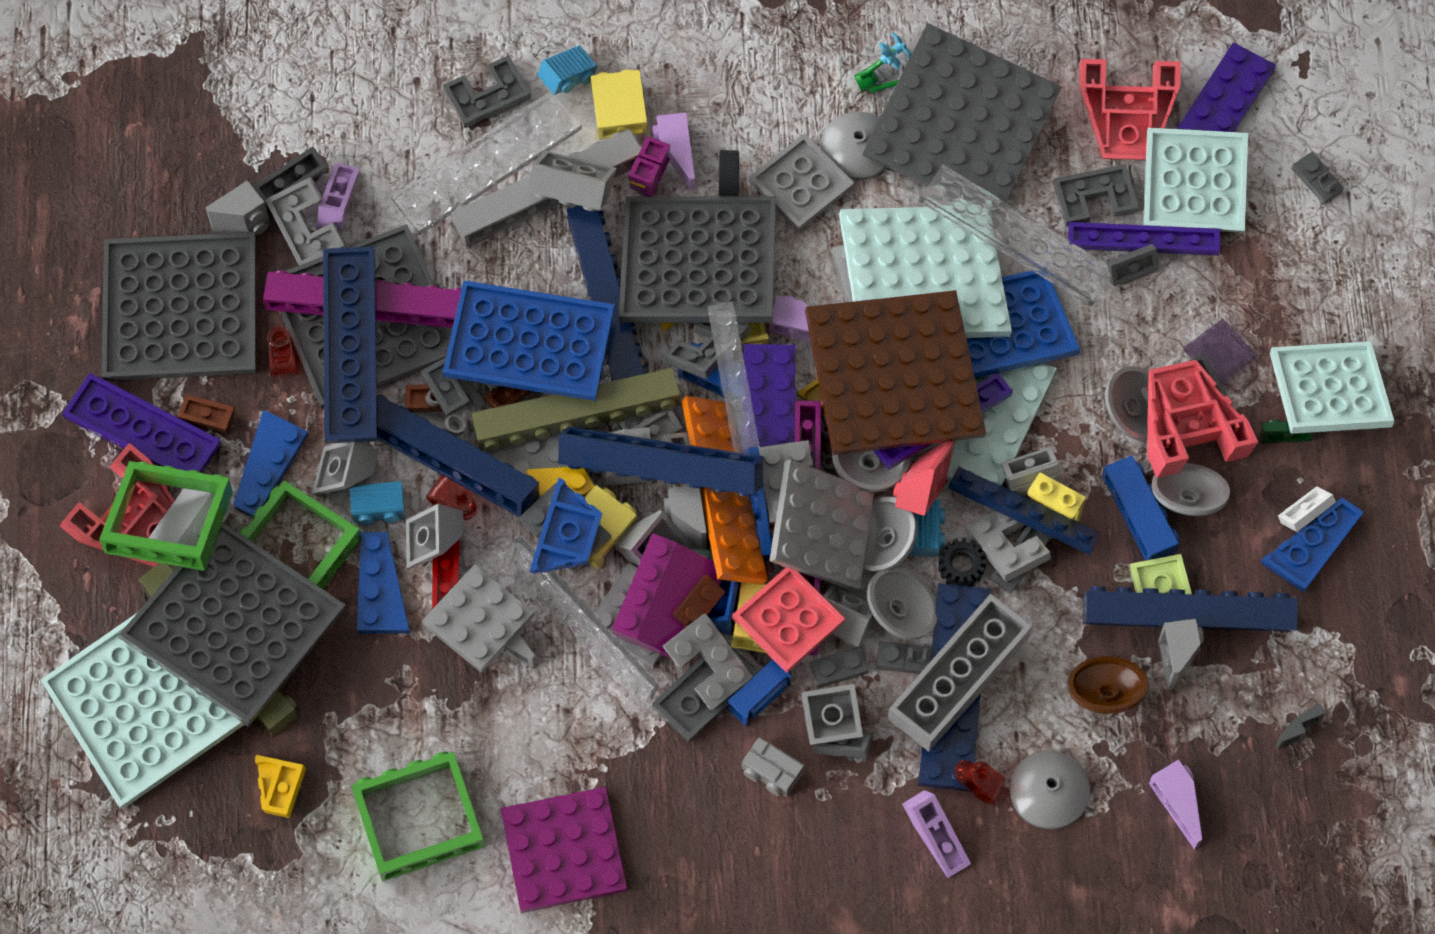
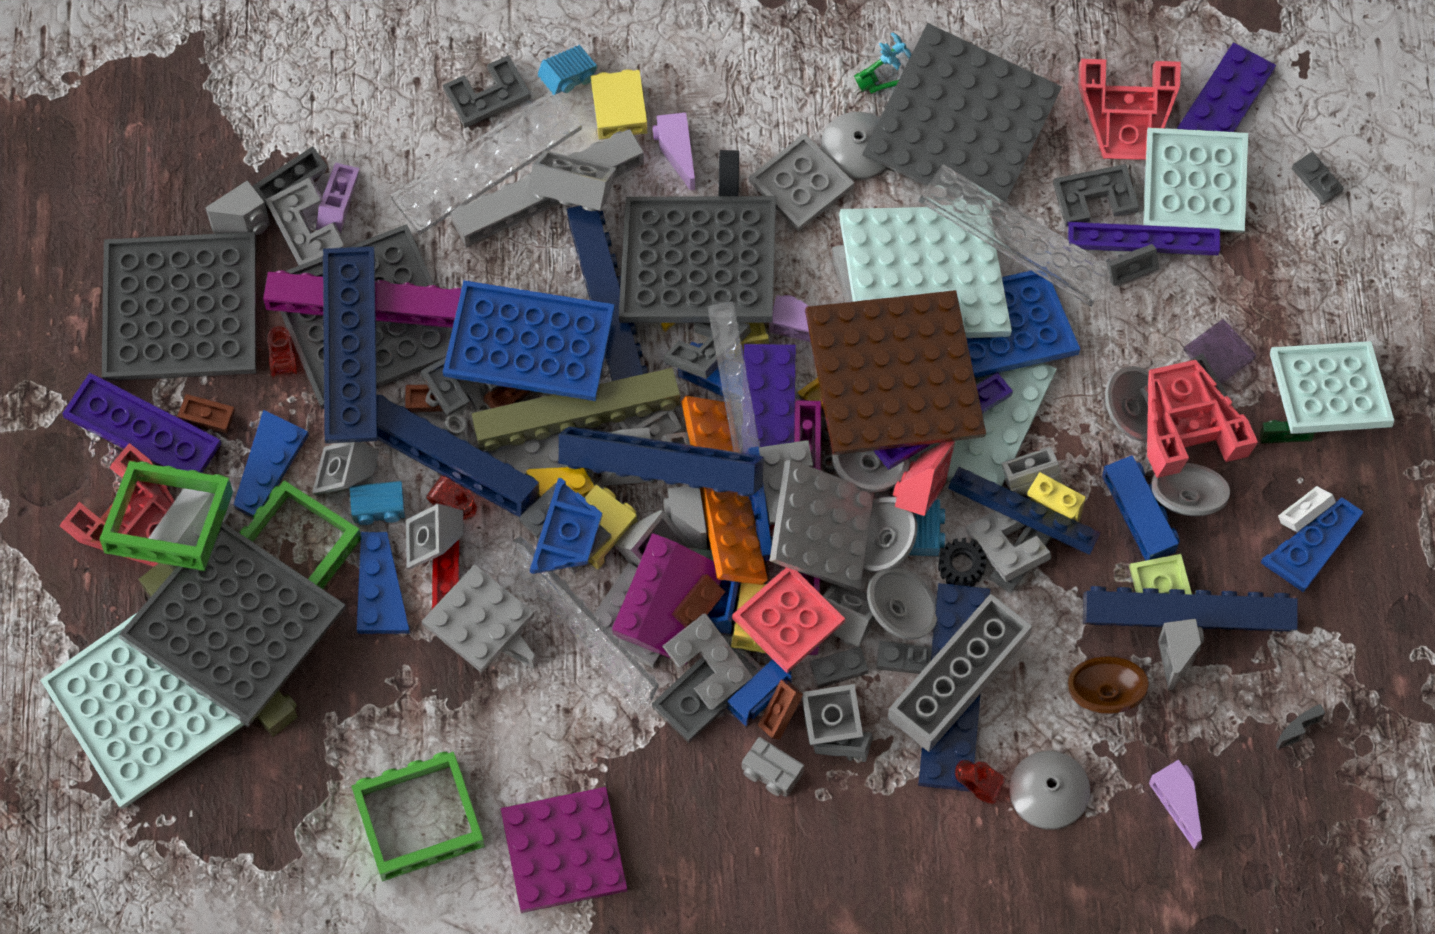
yellow wing [255,755,306,818] -> none
magenta hips [628,136,670,197] -> none
lavender slope [902,790,971,878] -> none
none -> copper plate [758,679,803,740]

